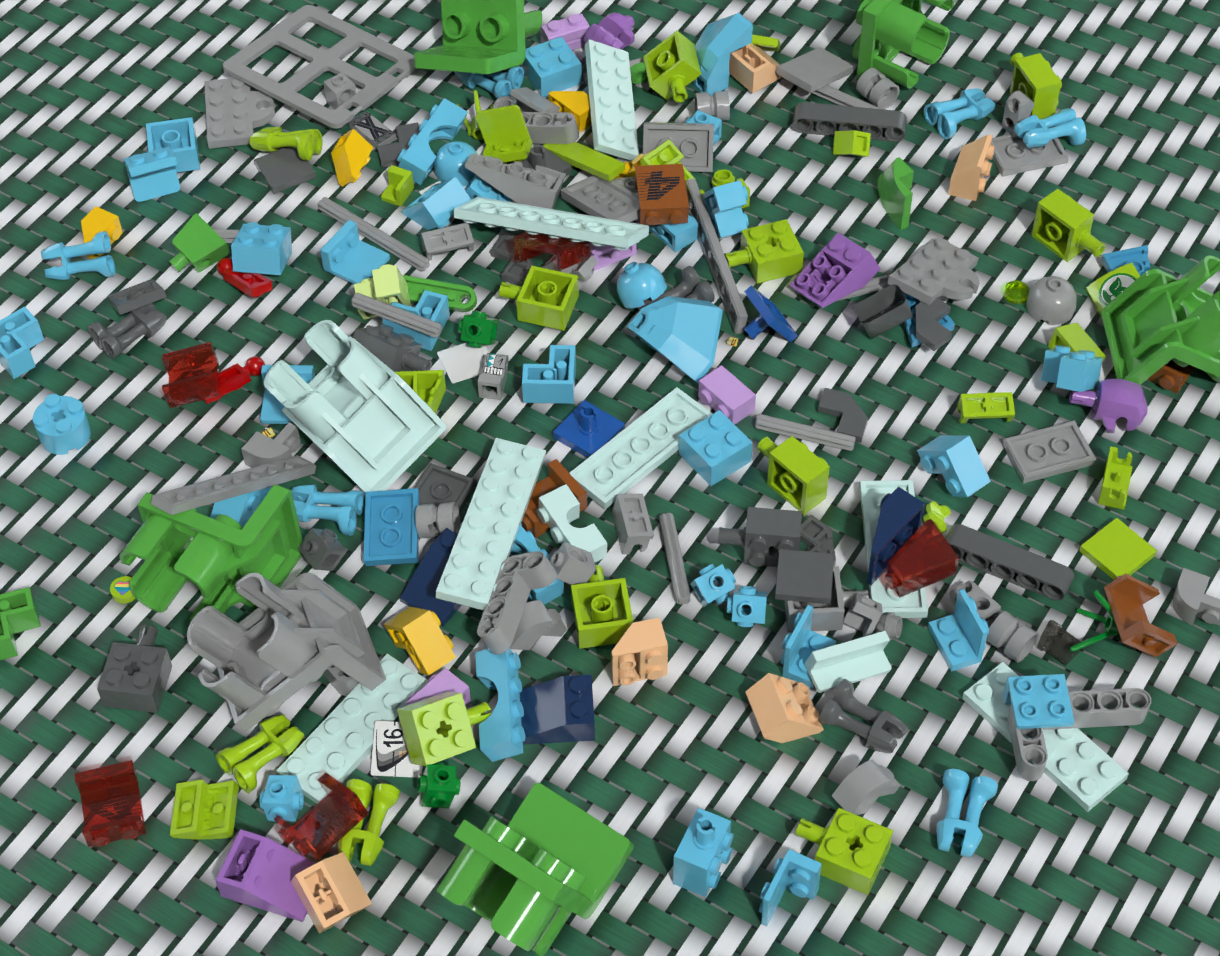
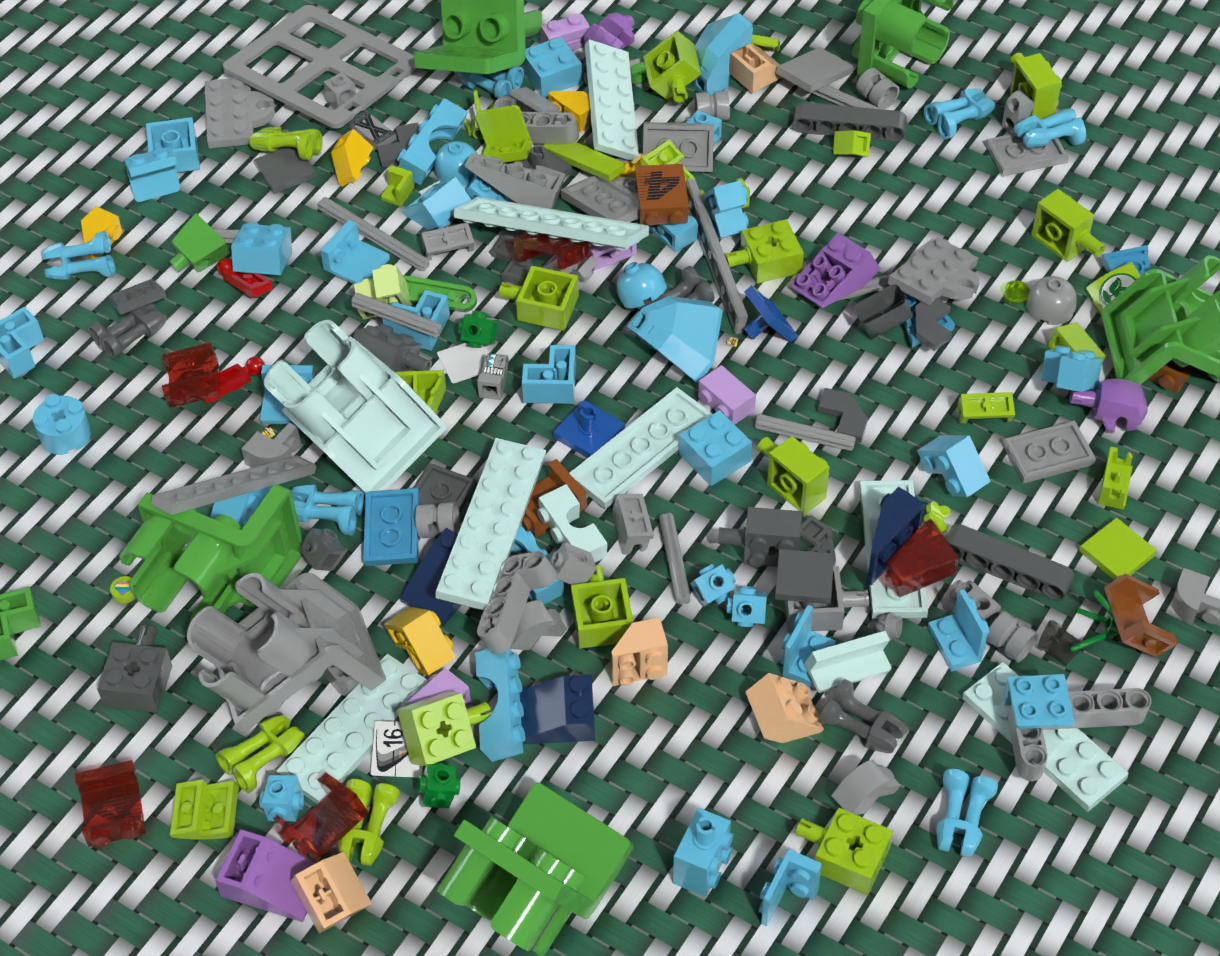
lime plate [712,169,735,187] -> none
light grey panel [843,593,883,637] -> none
bright green slope [877,157,914,230] -> none
light nougat slope [948,135,995,201] -> none

